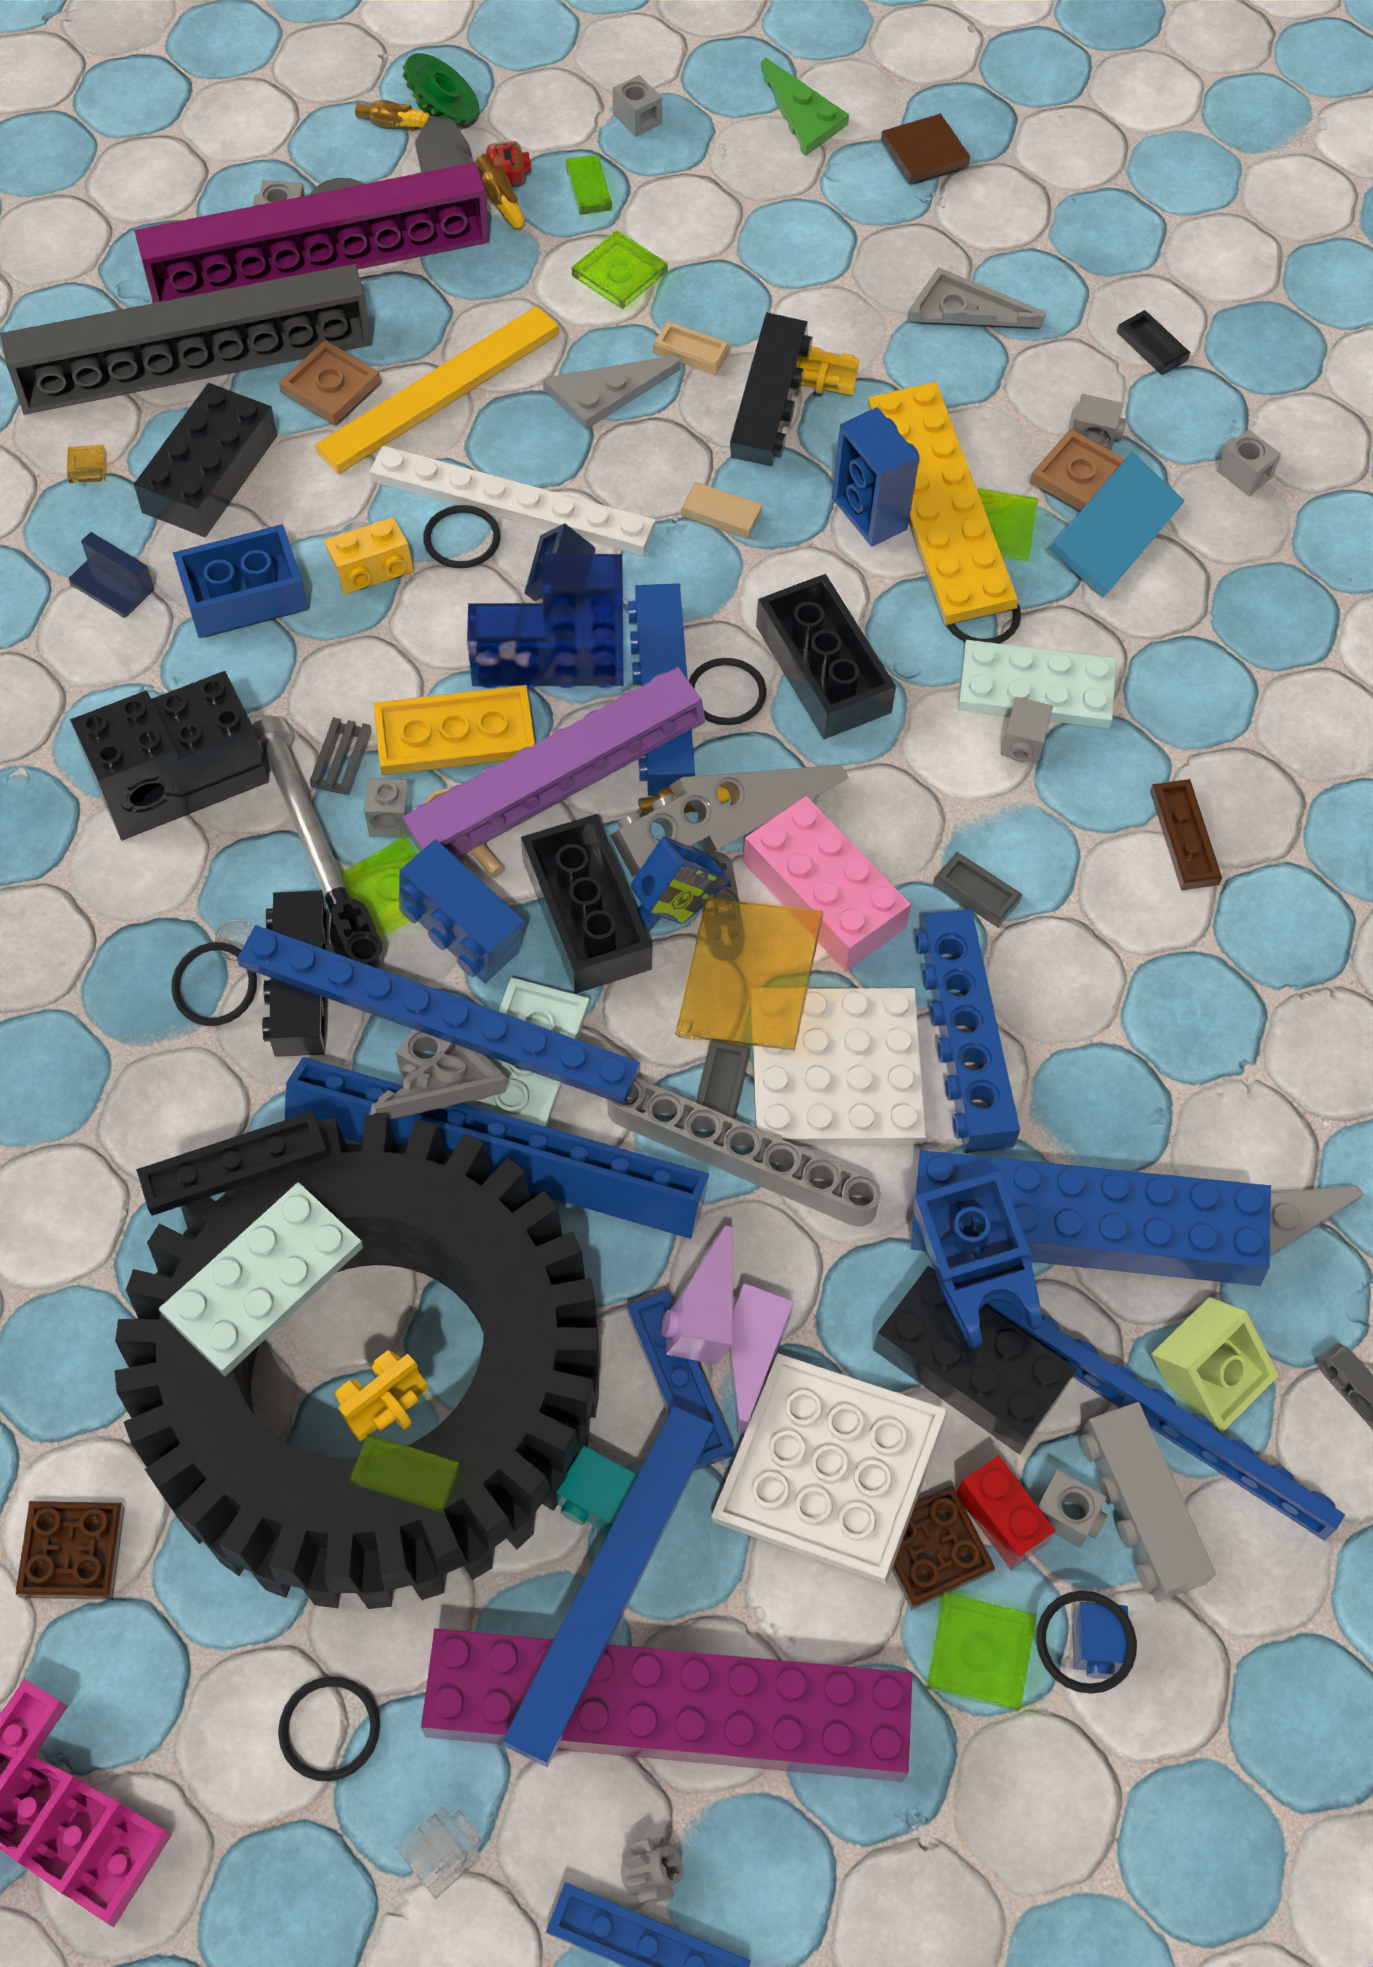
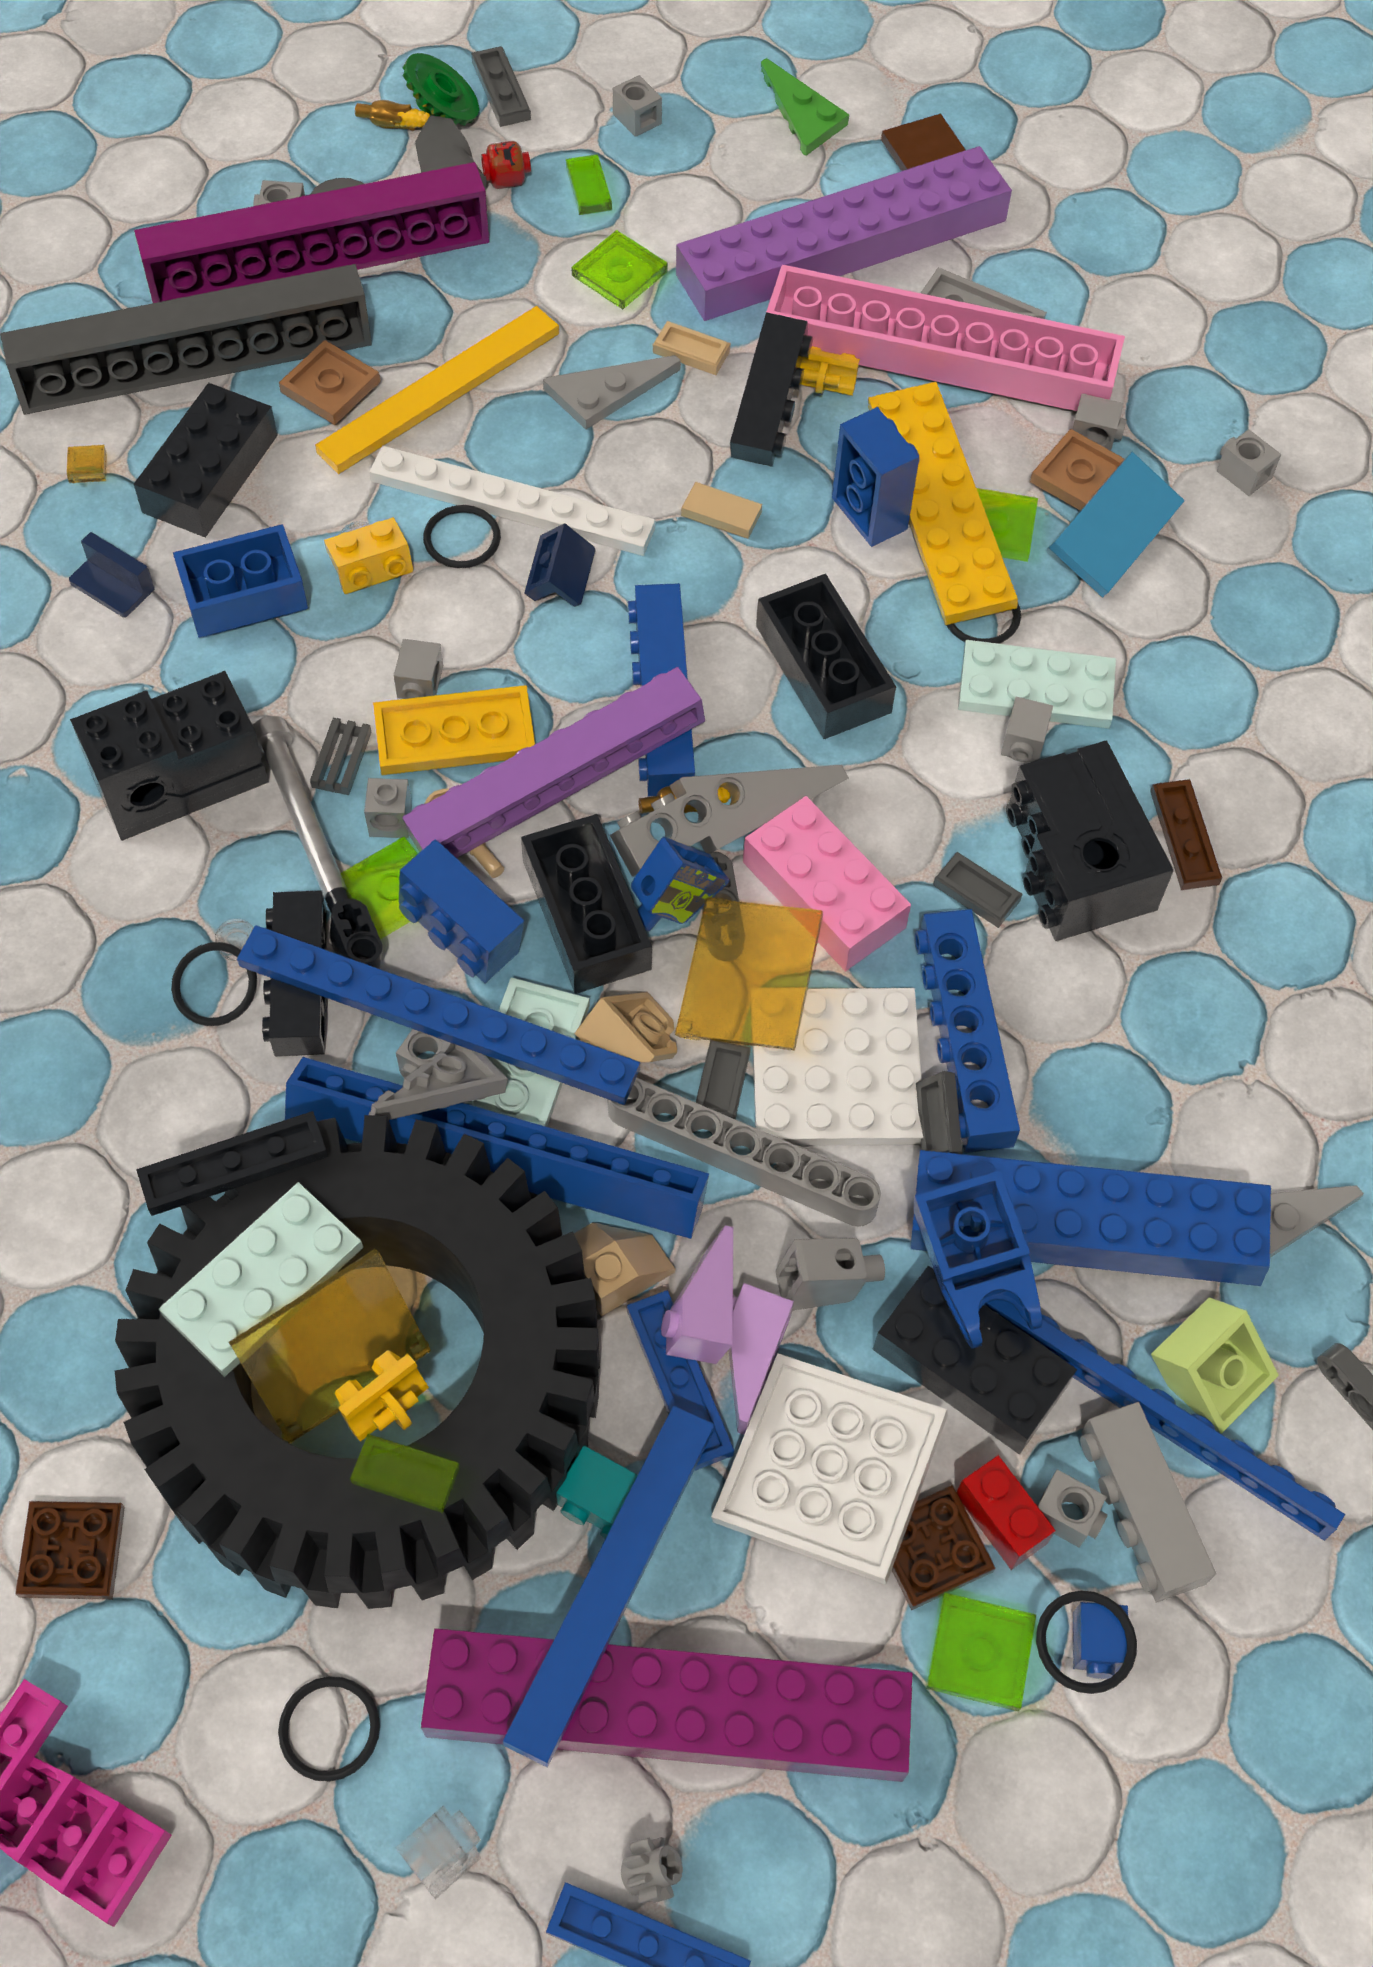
clear blue piece [467,554,624,688] -> none
pearl gold piece [475,154,525,229] -> none
black tyre [689,658,767,725] -> none
black tile [1117,310,1190,375] -> none
none -> clear yellow piece [228,1249,431,1444]
none -> light grey brick [394,639,443,699]
none -> dark grey tile [471,46,531,127]
none -> tan slope [574,992,677,1062]
none -> tan slope [574,1223,676,1316]
none -> medium lavender brick [676,146,1012,321]
none -> bright pink brick [766,265,1125,411]
none -> light grey torso [776,1238,885,1311]
none -> dark grey tile [916,1071,963,1154]
none -> black piece [1006,740,1174,942]

